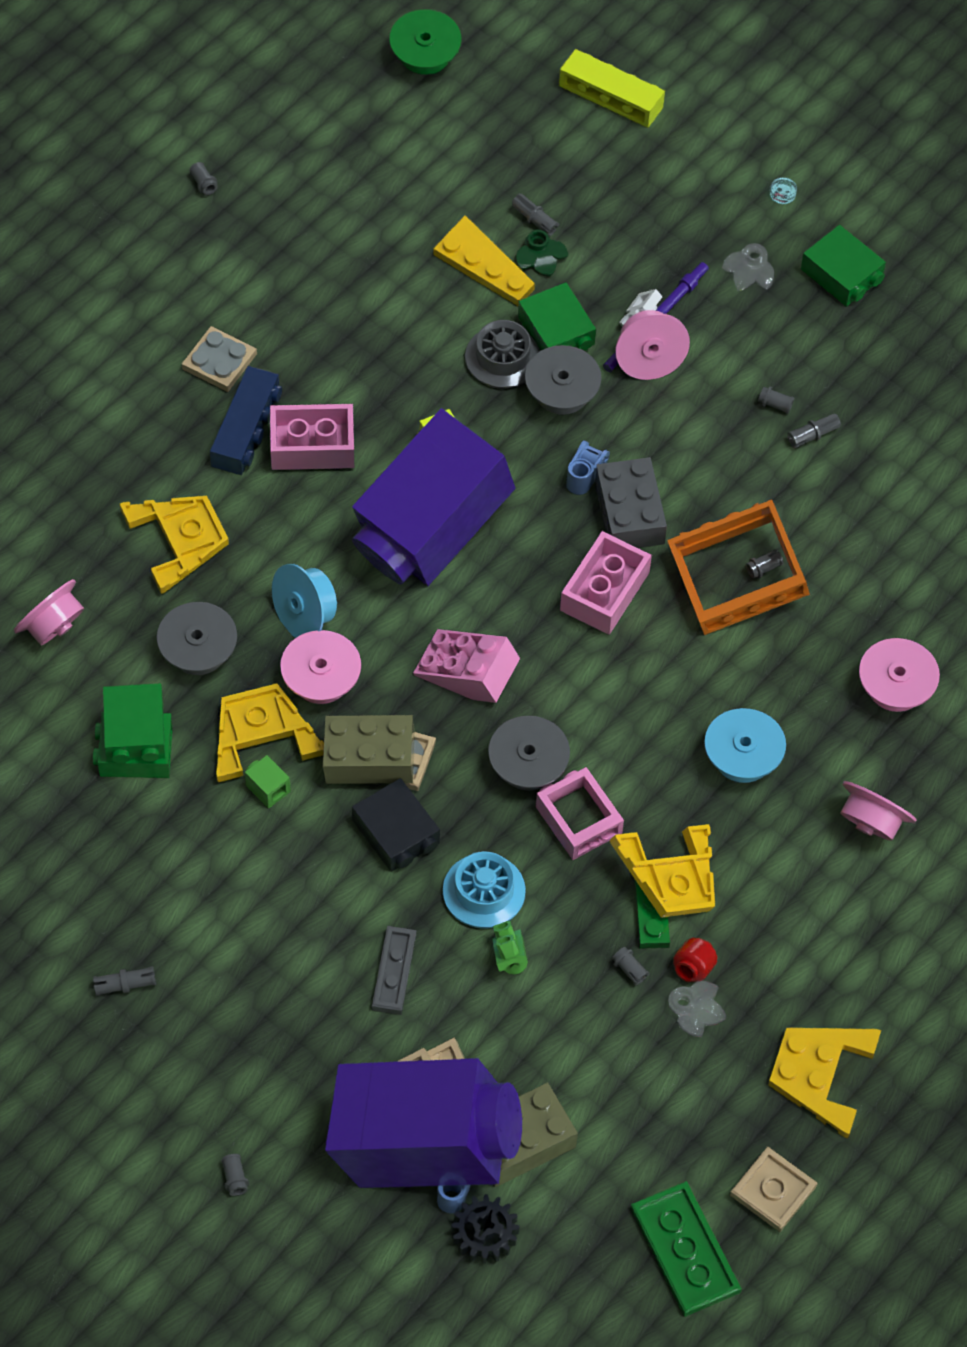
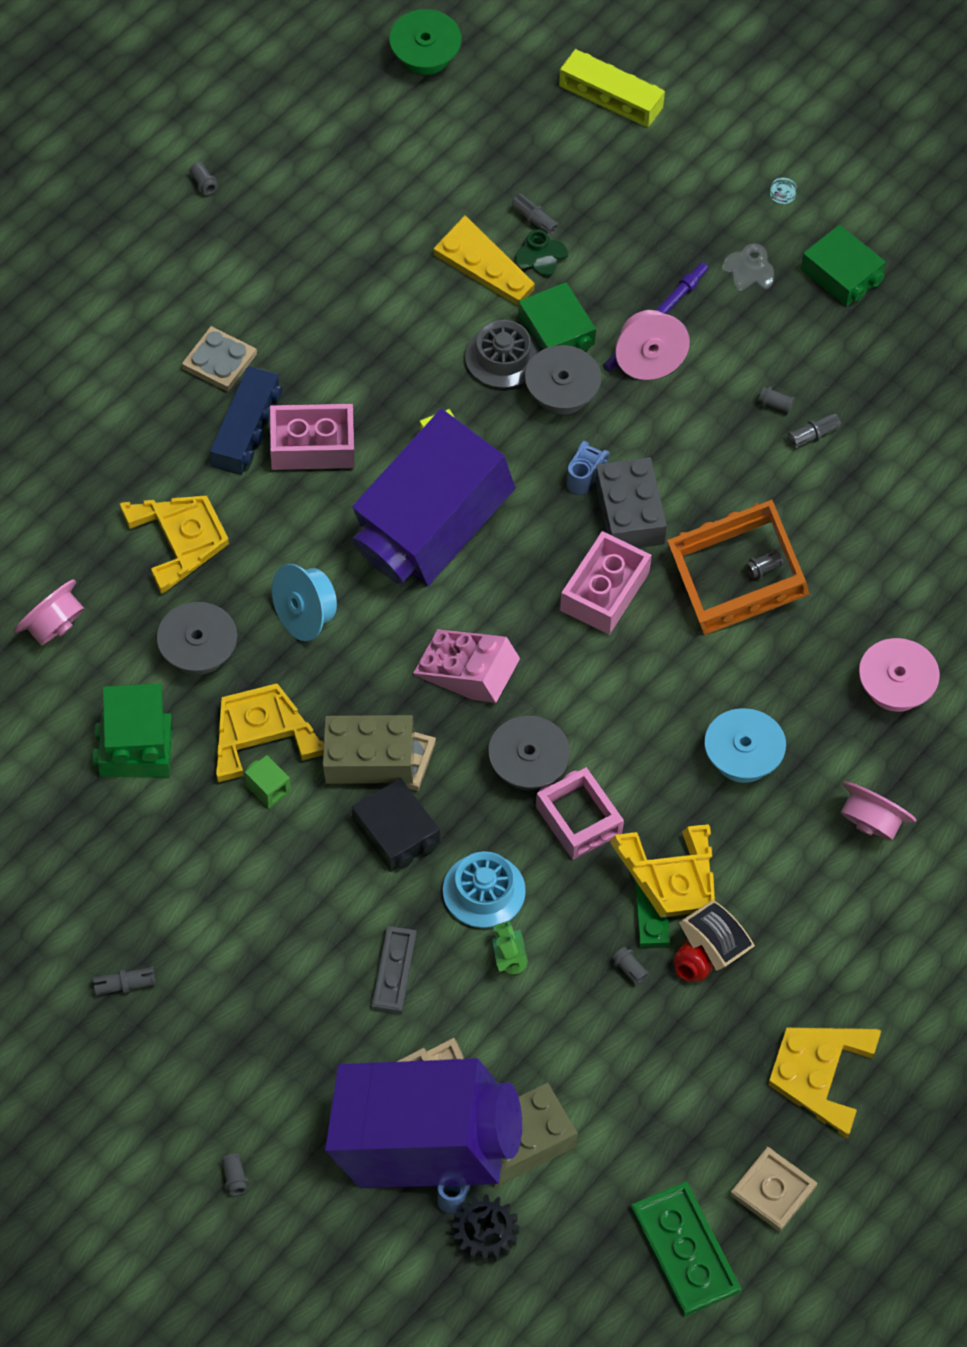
bright pink piece [281,630,361,704] -> none
white plate [620,289,662,327] -> none
clear plate [668,981,726,1037] -> none
none -> slope [679,900,755,971]

